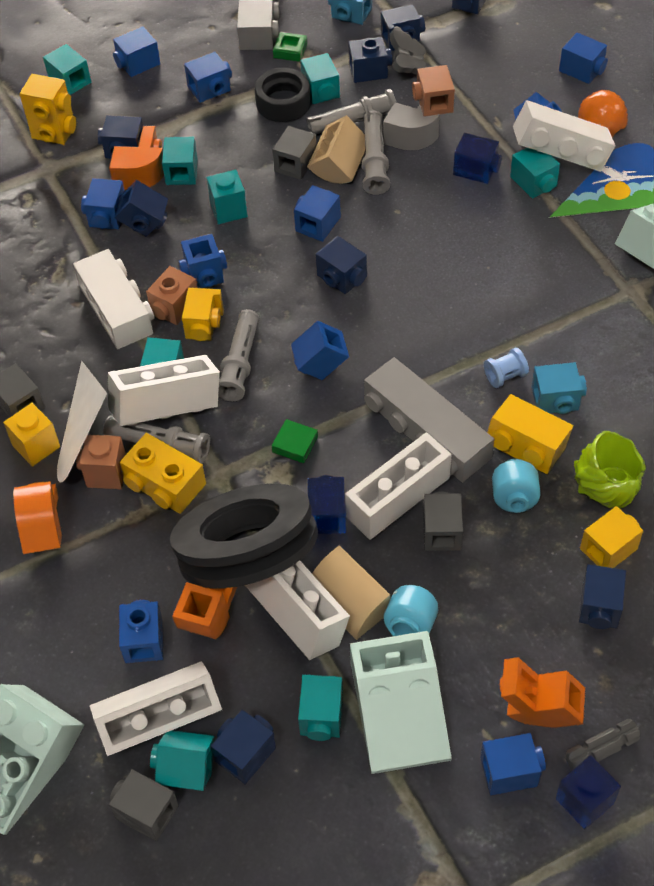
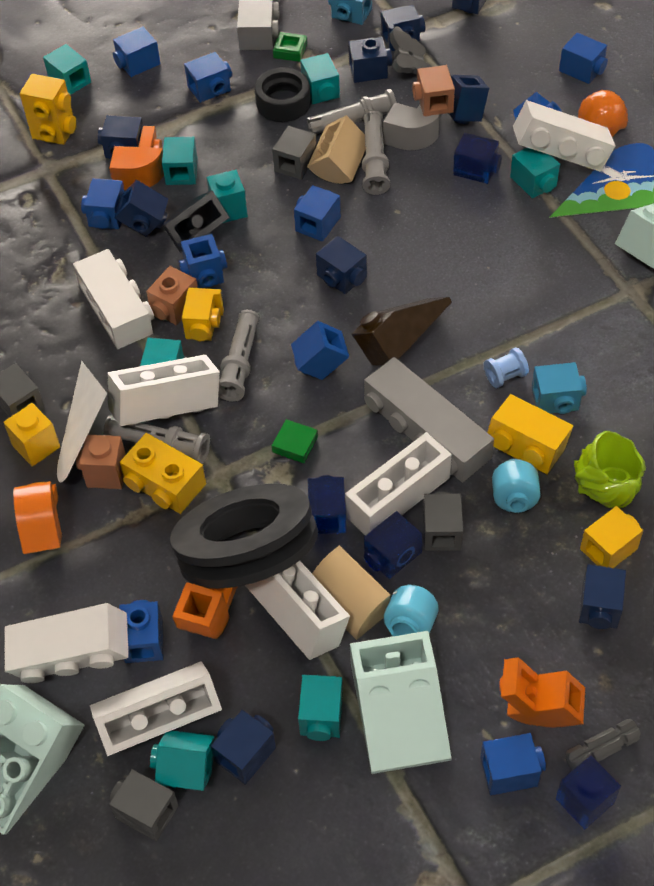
none -> white brick [5,603,129,683]
none -> black slope [162,191,230,253]
none -> dark brown slope [352,297,452,365]
none -> clear blue brick [364,511,422,579]
none -> dark blue brick [448,75,489,124]

